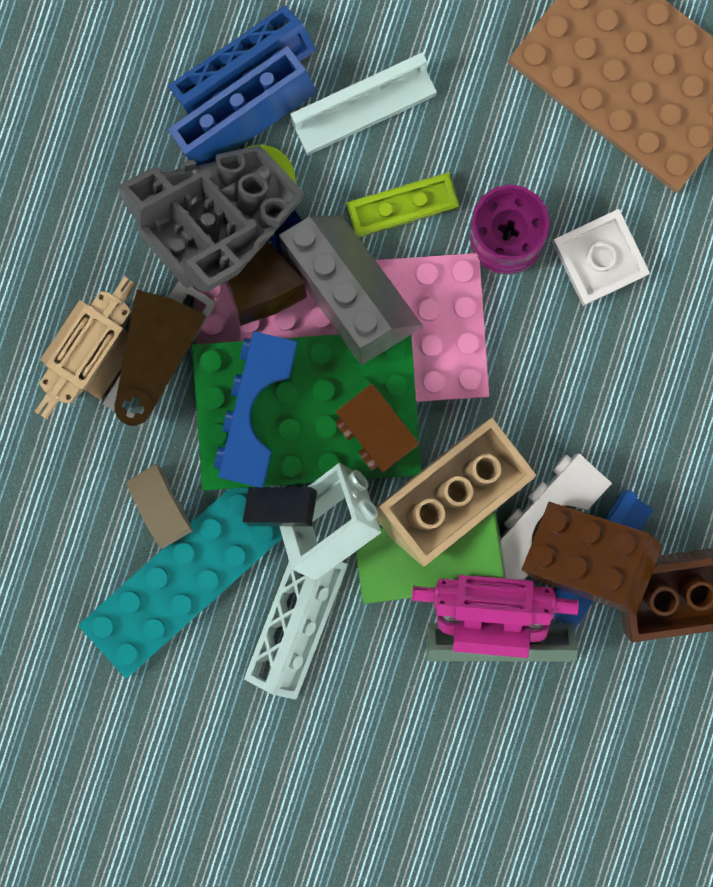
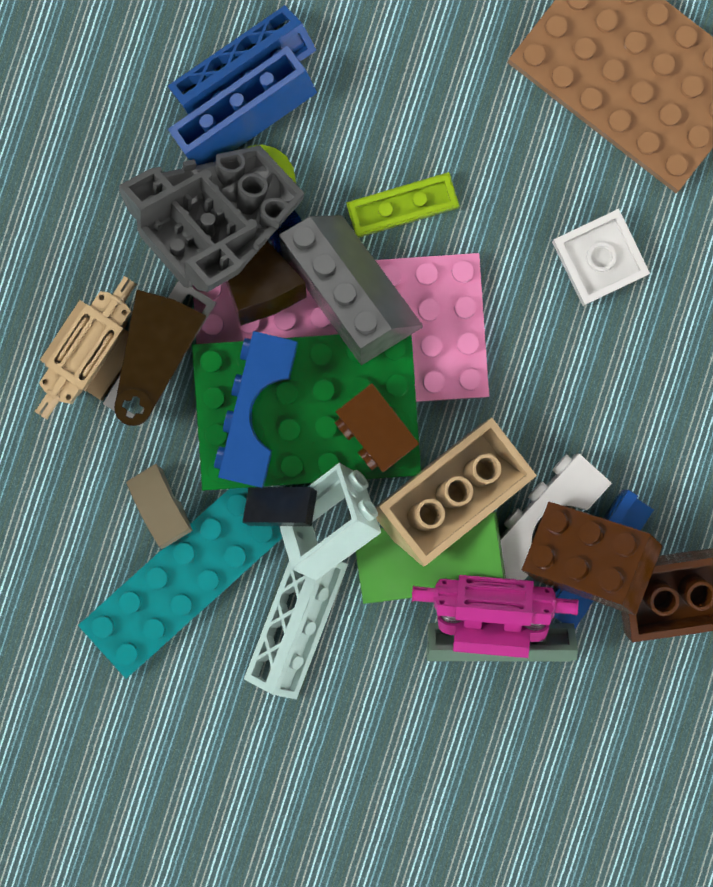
light aqua fence [290,52,437,156] -> none
magenta wheel [469,184,550,275] -> none

